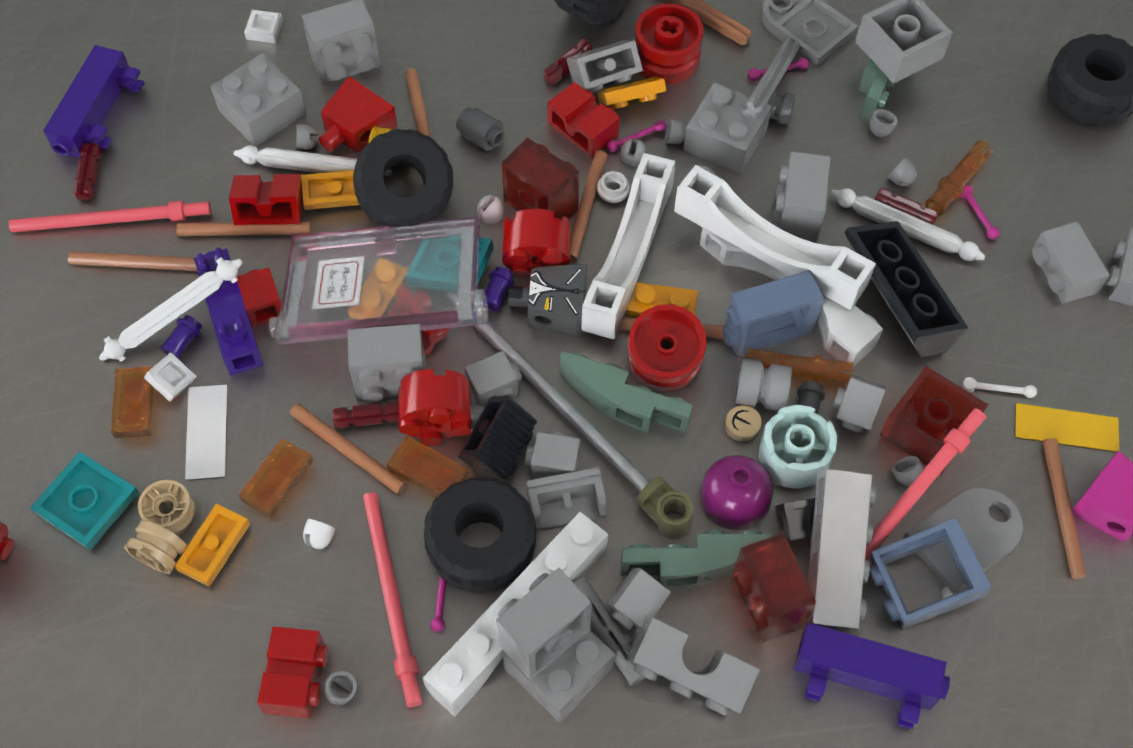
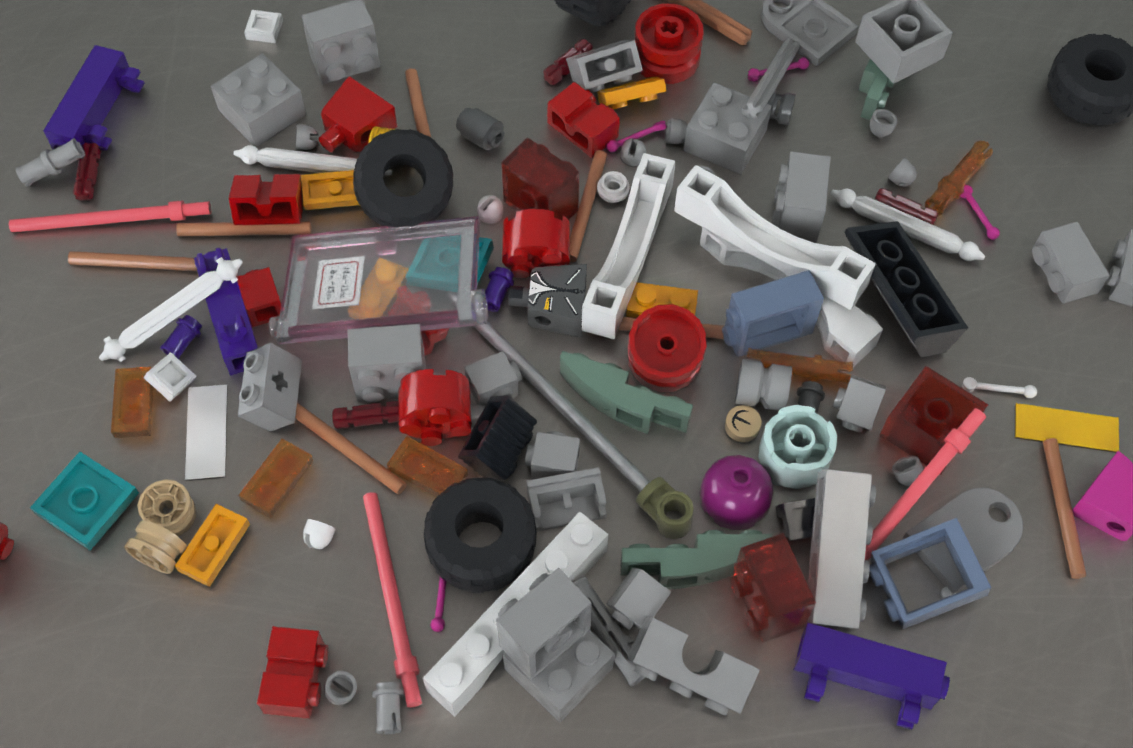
none -> light grey pin [16,138,85,186]
none -> light grey brick [238,343,302,432]
none -> light grey pin [372,682,404,734]

